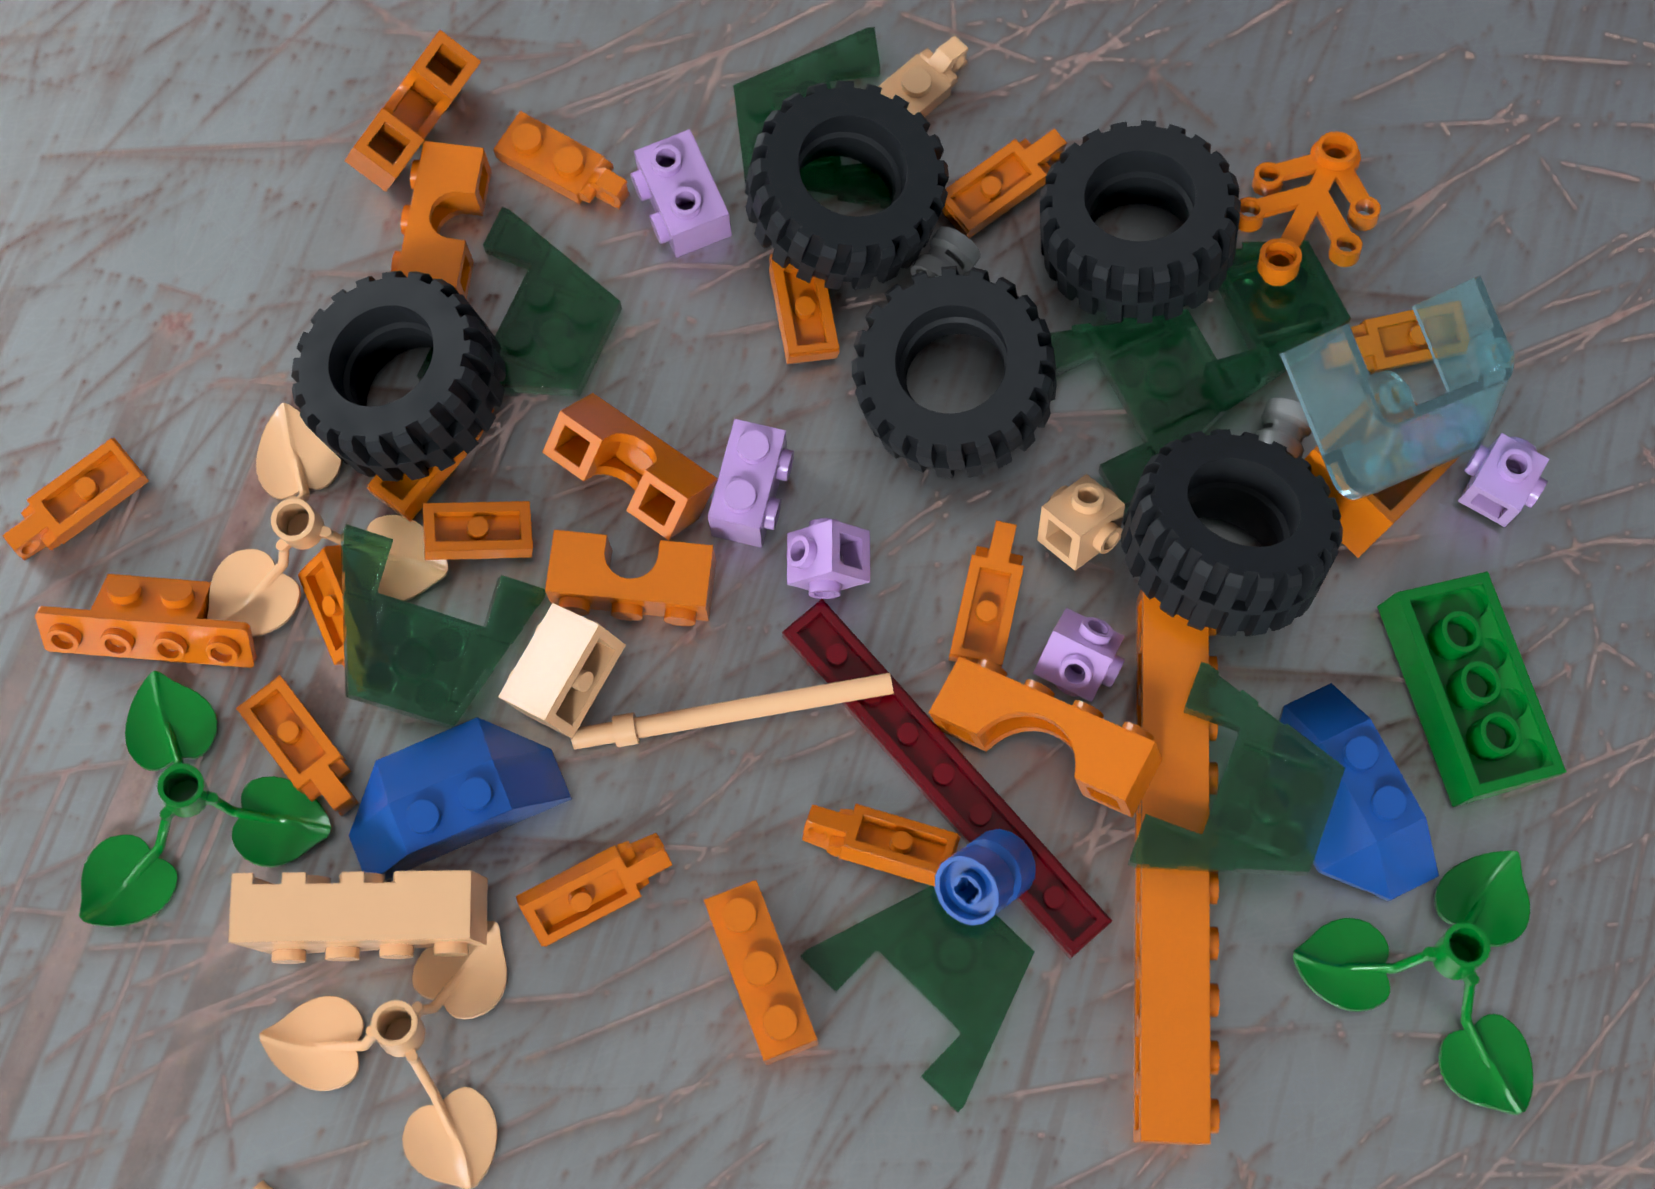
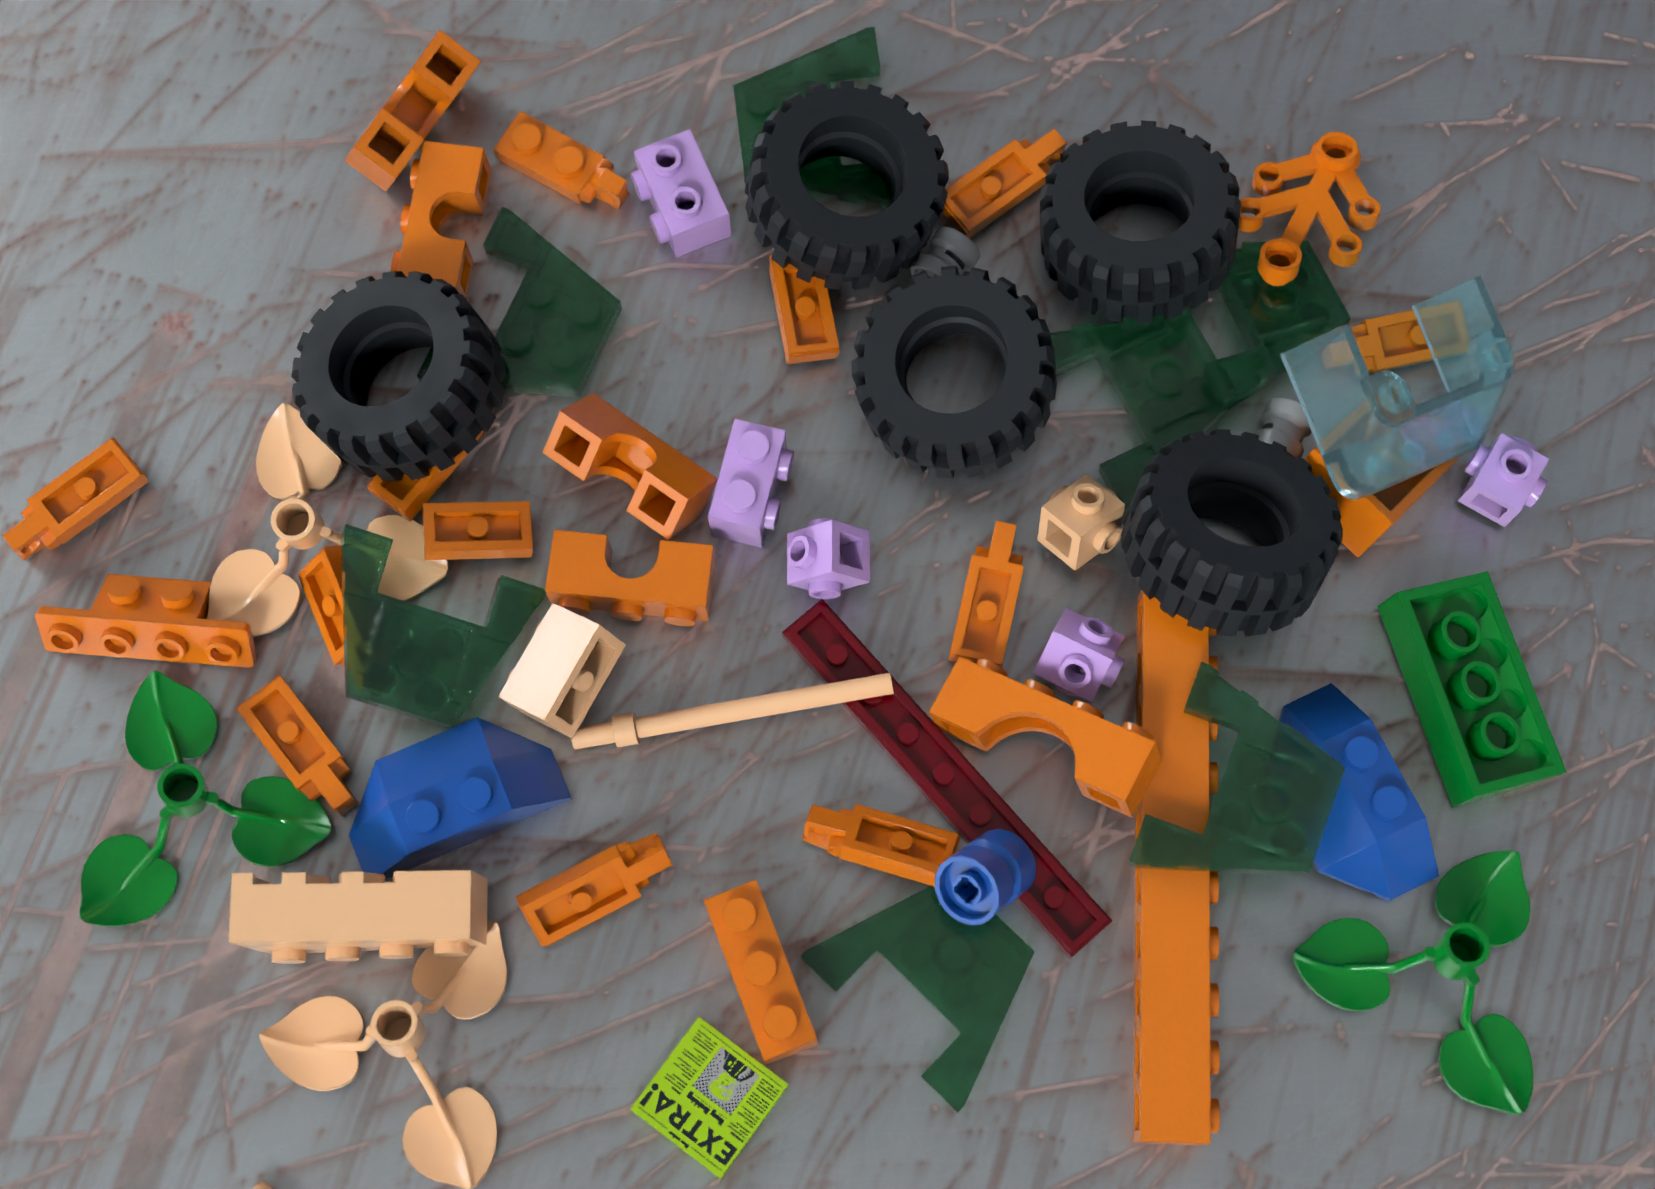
light nougat hinge [878,35,969,117] -> none
none -> lime tile [630,1017,789,1179]

